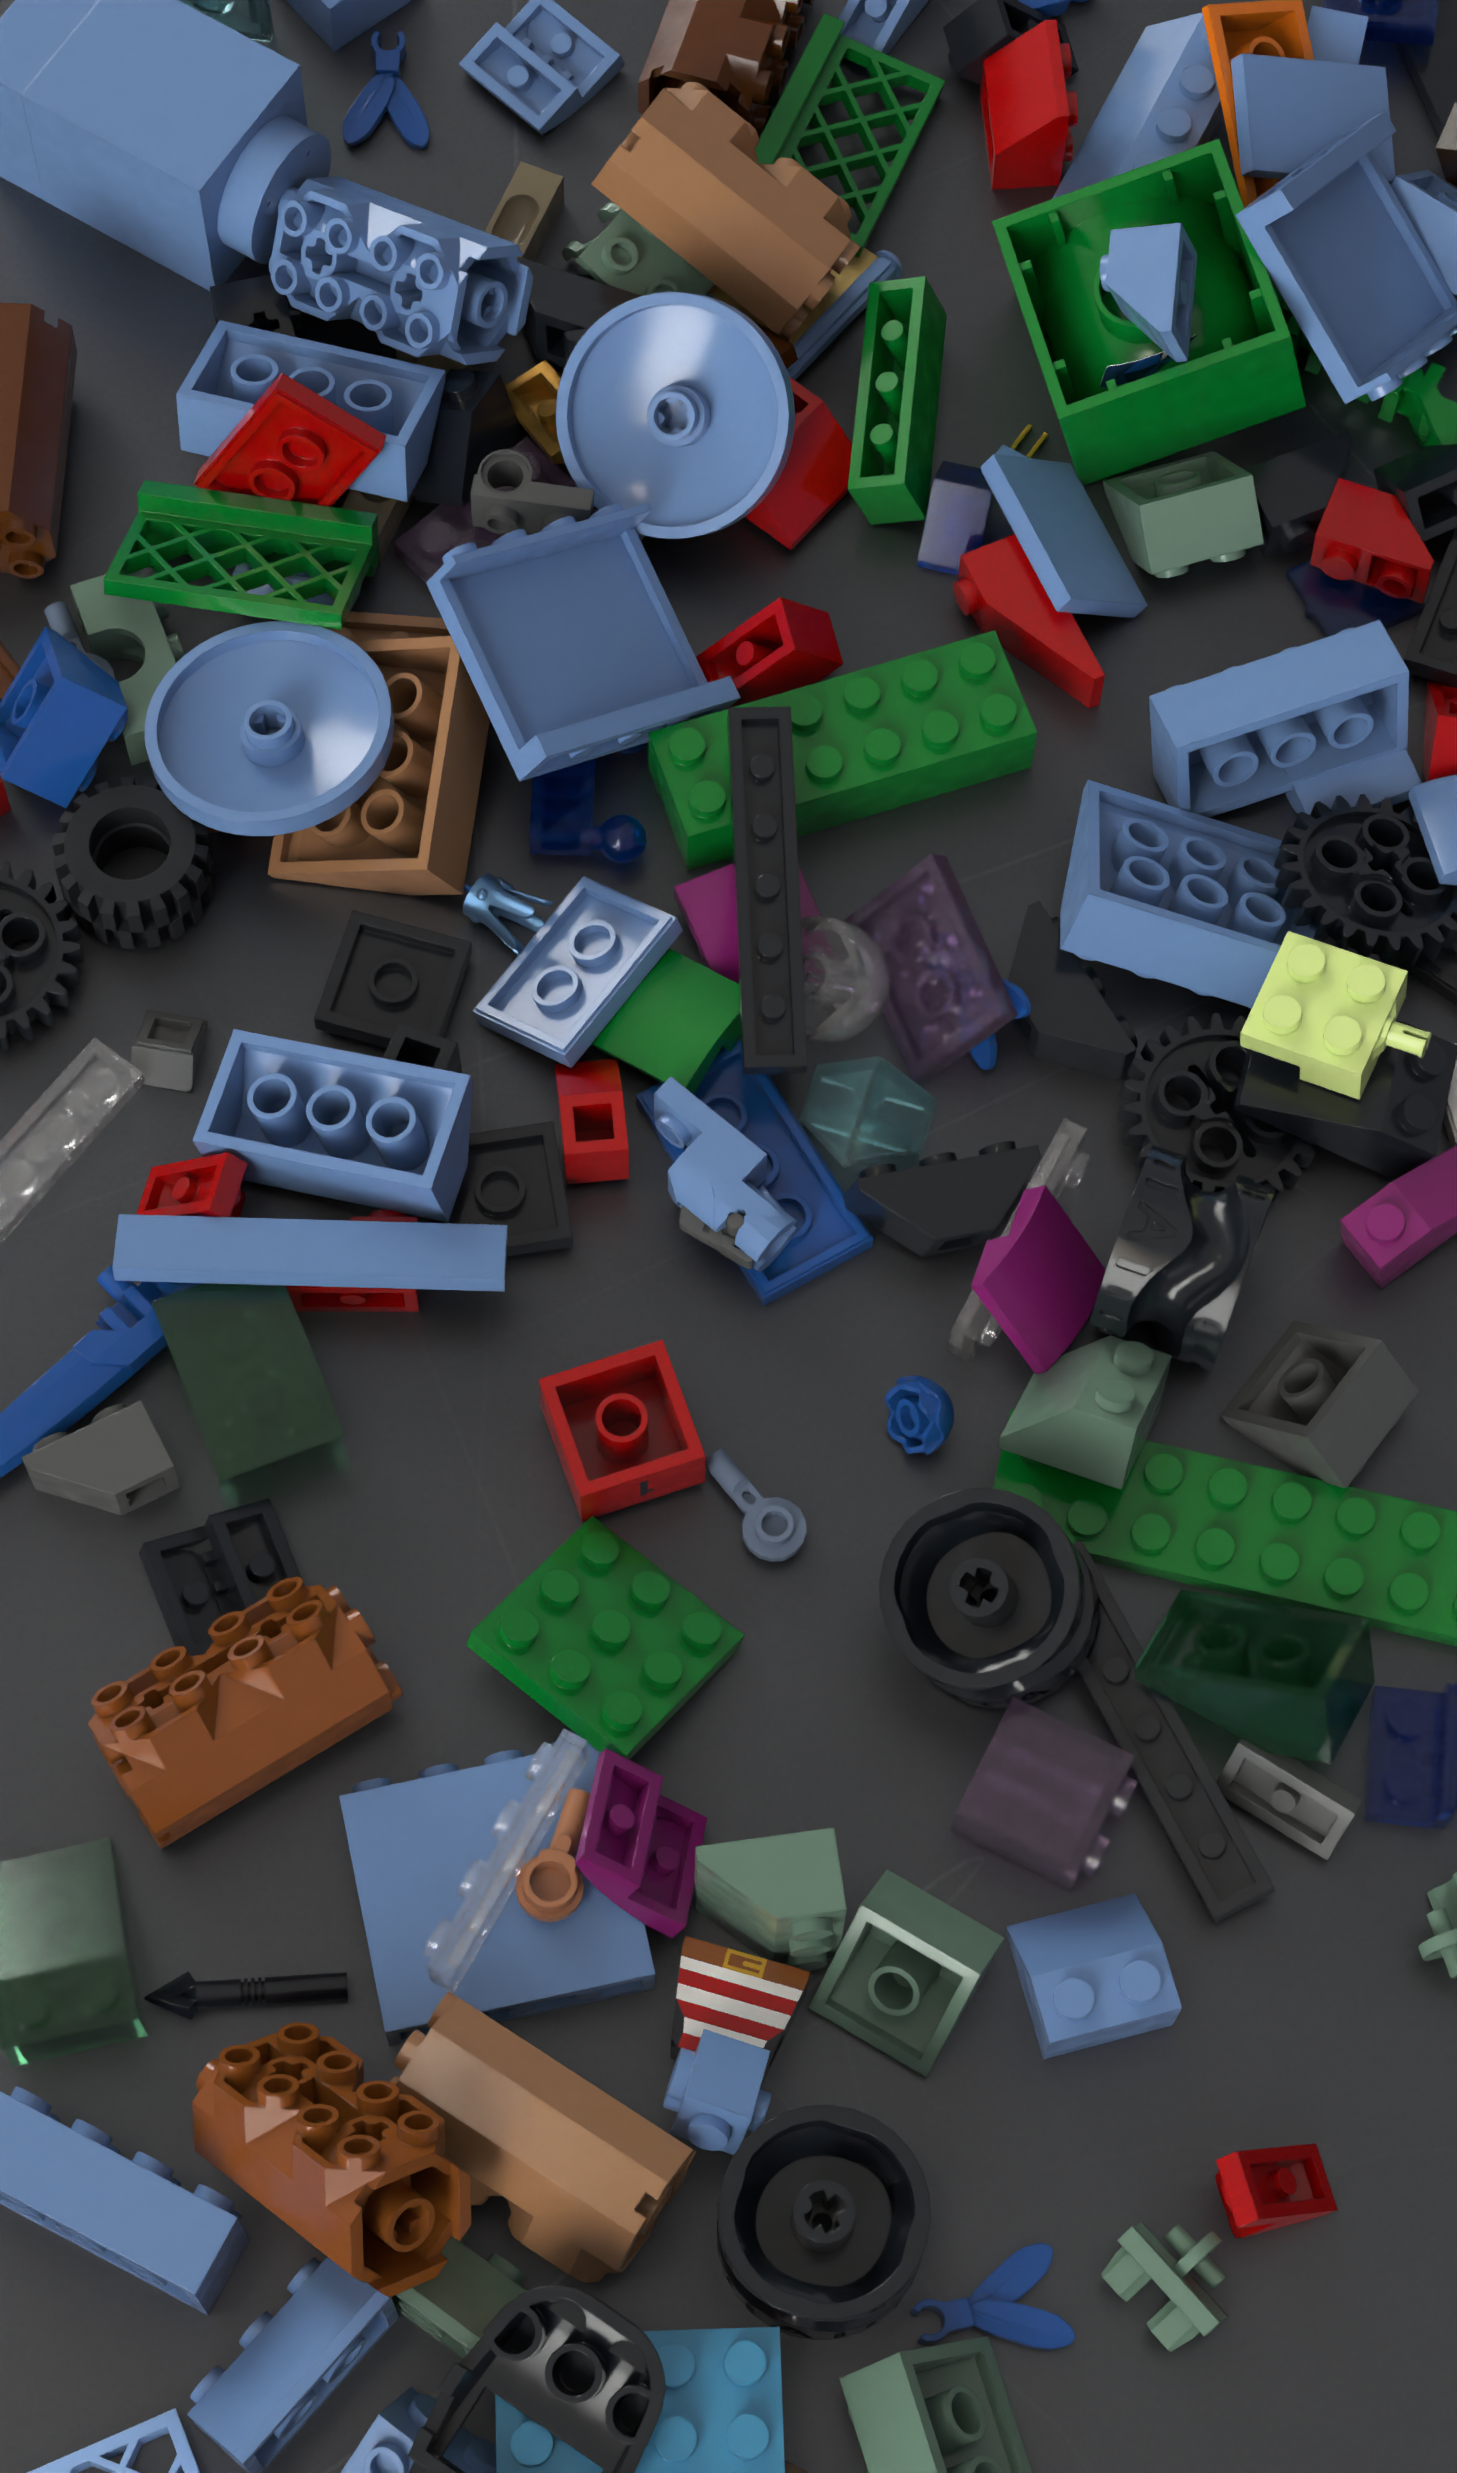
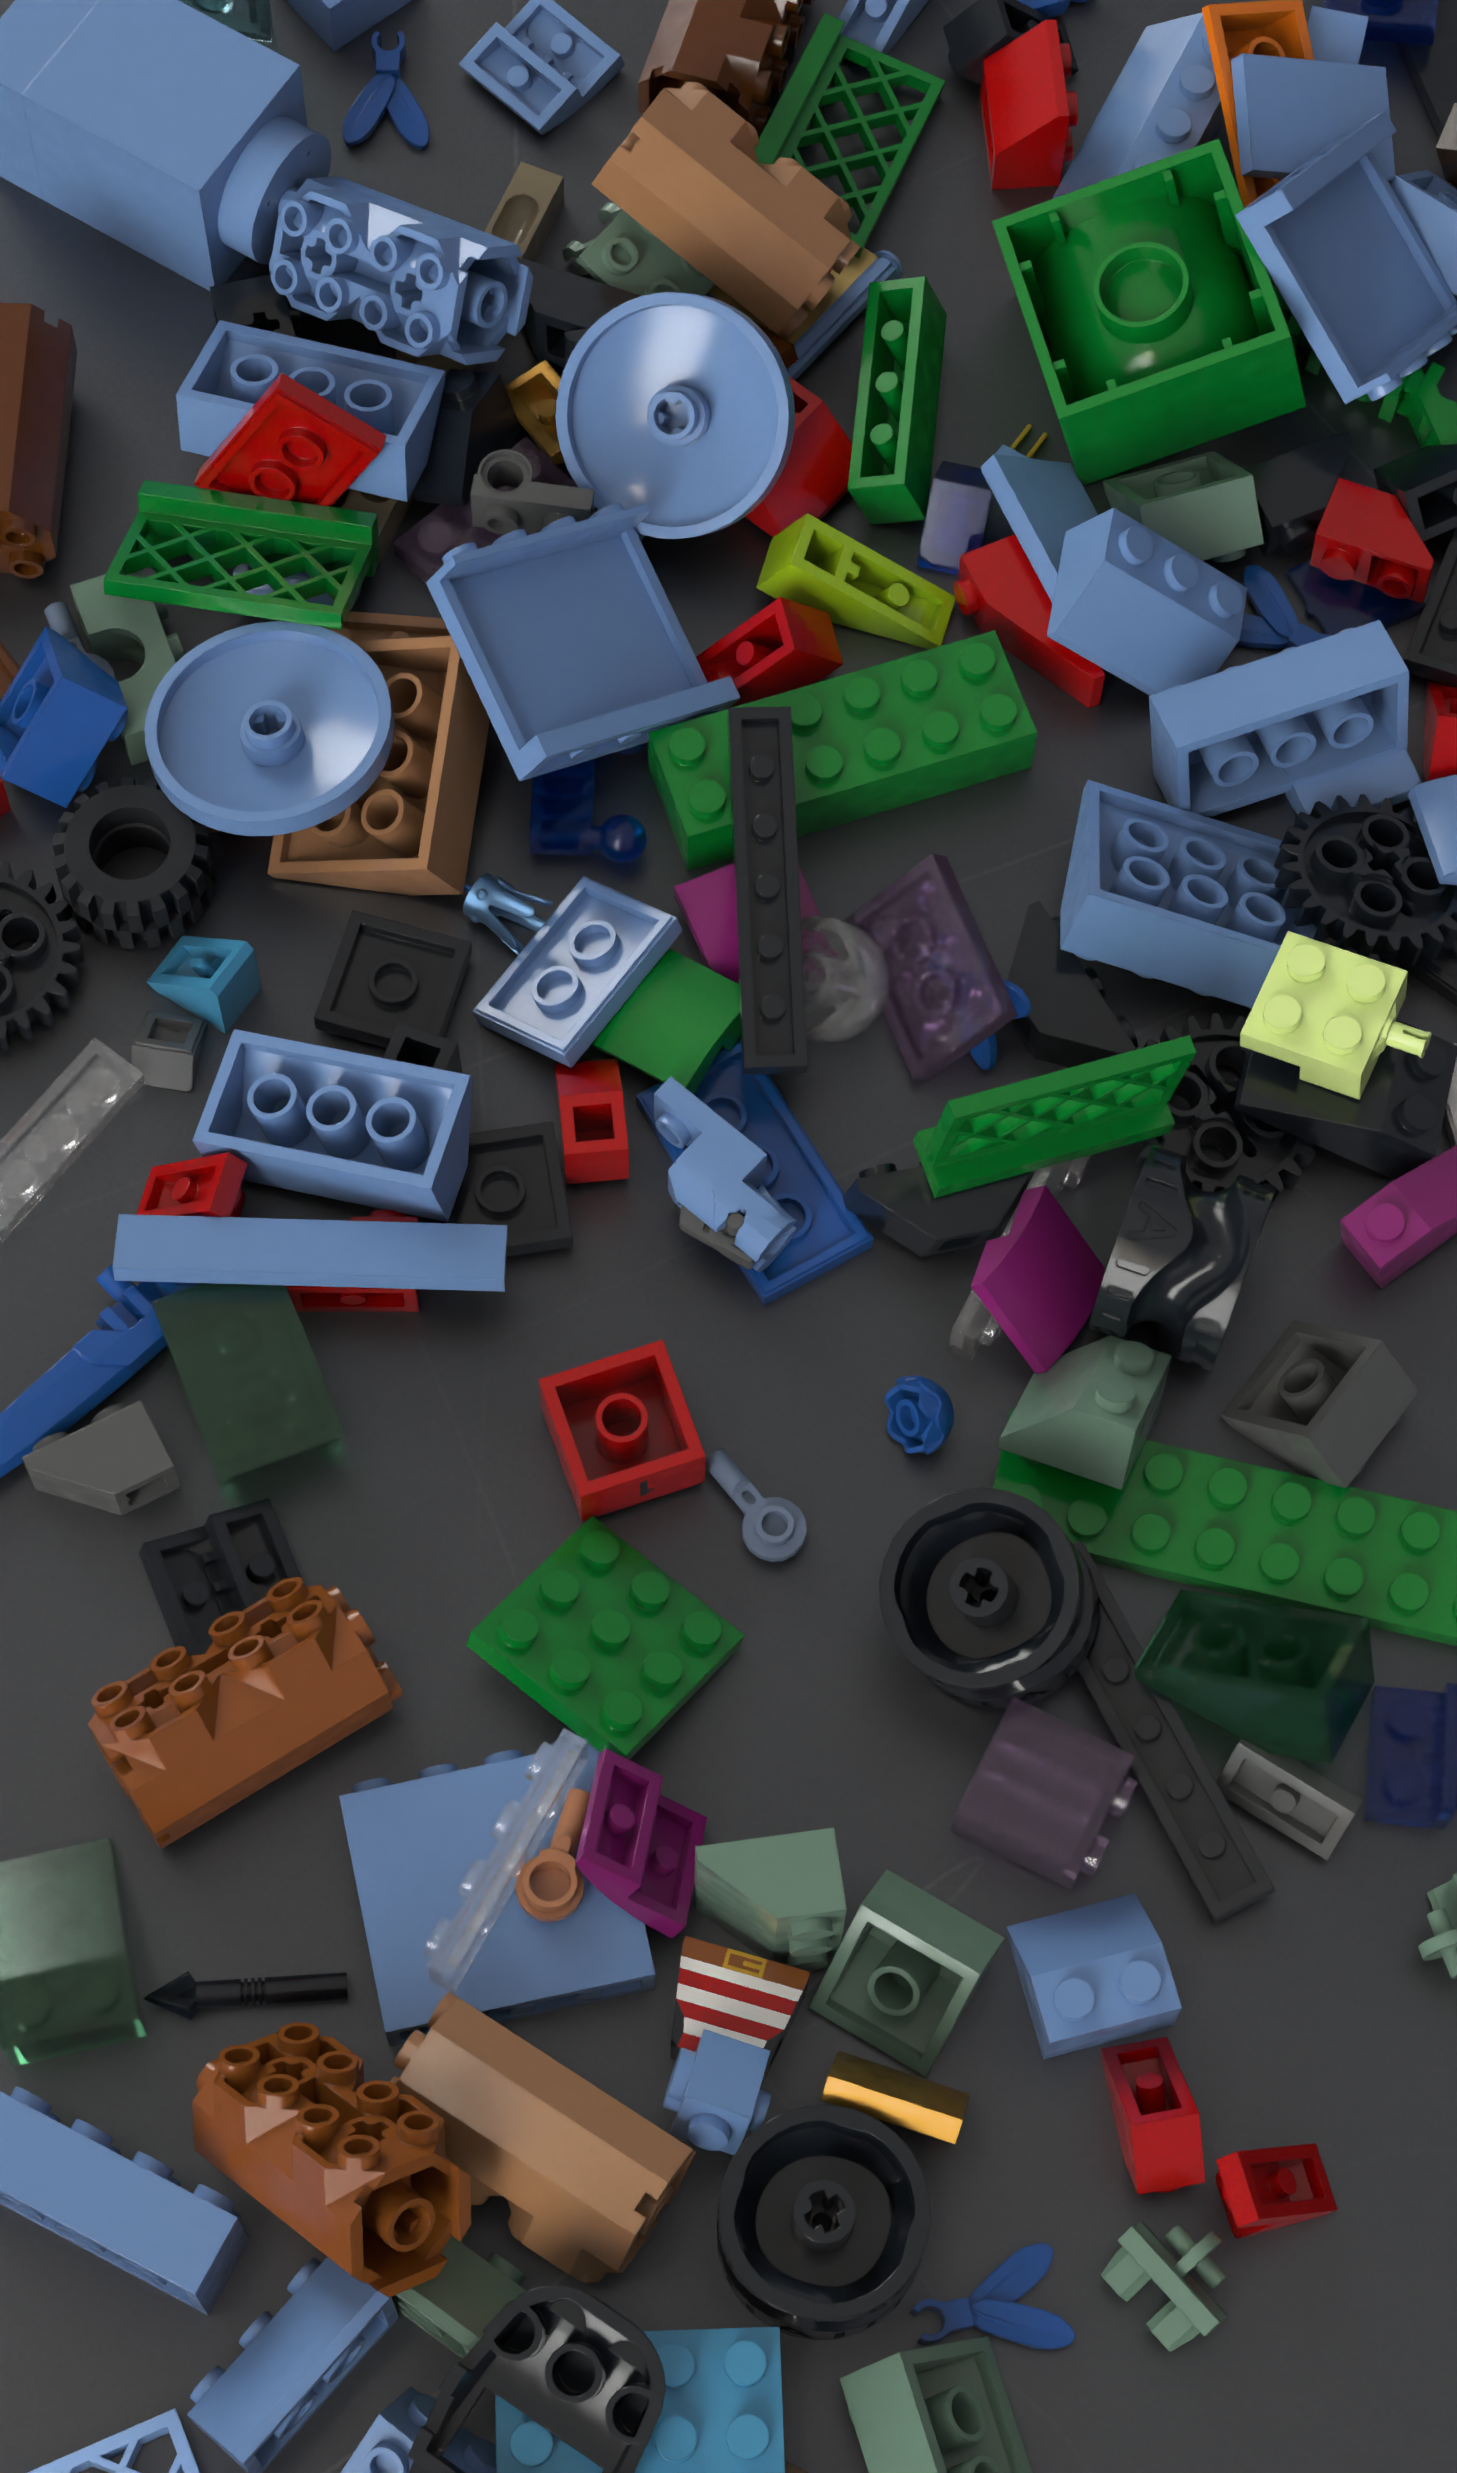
clear light blue slope [799,1056,937,1167] -> none
medium blue slope [1100,223,1198,362] -> none
sticker [1100,334,1197,387] -> none
none -> dark azure slope [146,936,262,1034]
none -> lime slope [756,513,956,649]
none -> pearl gold slope [821,2051,970,2144]
none -> green fence [913,1035,1197,1198]
none -> medium blue slope [1047,508,1248,695]
none -> red slope [1101,2037,1206,2195]
none -> blue piece [1236,564,1332,649]

